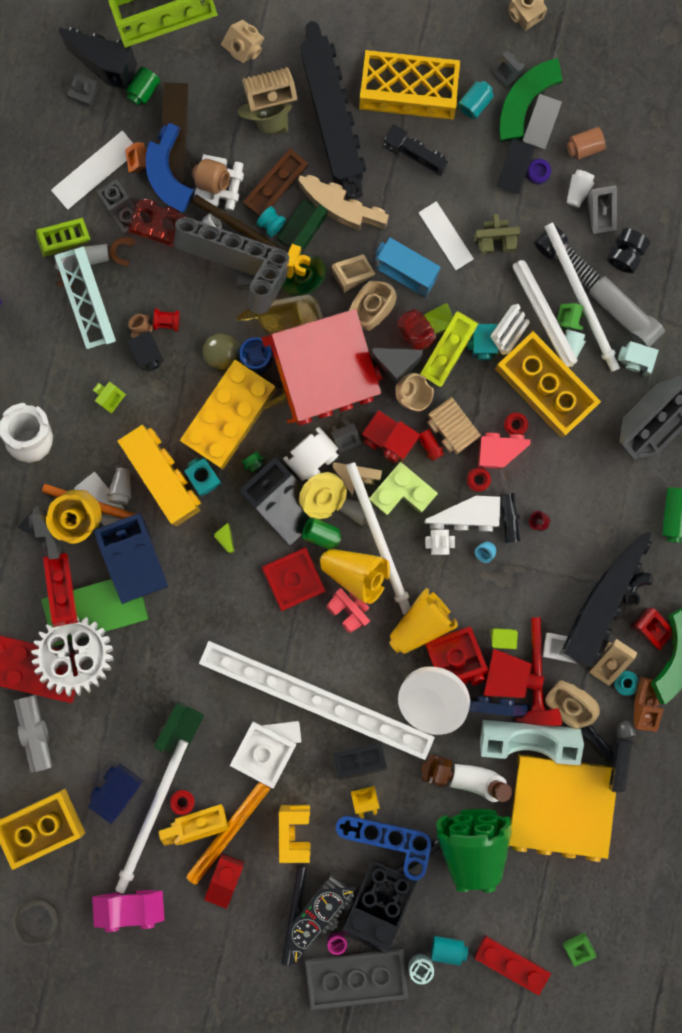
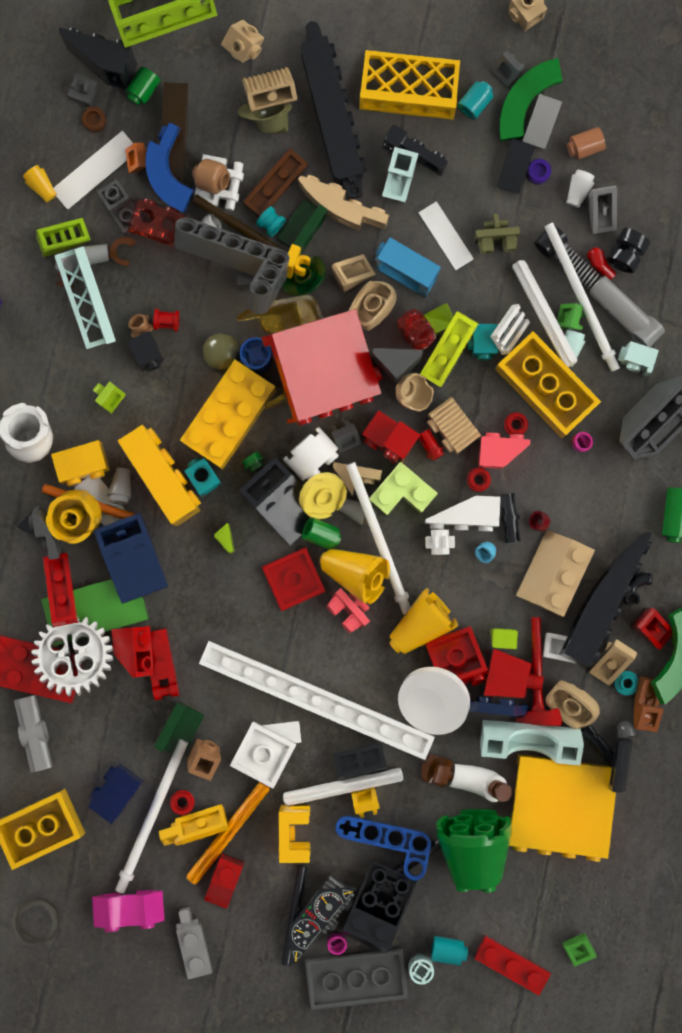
none -> yellow cone [23,165,57,203]
none -> yellow brick [51,440,110,487]
none -> reddish brown tile [82,107,107,133]
none -> red slope [112,626,154,678]
none -> red plate [150,628,180,701]
none -> light grey hinge [176,906,213,979]
none -> medium nougat brick [187,739,221,781]
none -> white axle [283,768,403,806]
none -> light aqua brick [382,147,418,202]
none -> tan slope [516,530,595,617]
none -> dark pink hinge [571,432,593,452]
none -> red arm [587,247,616,280]

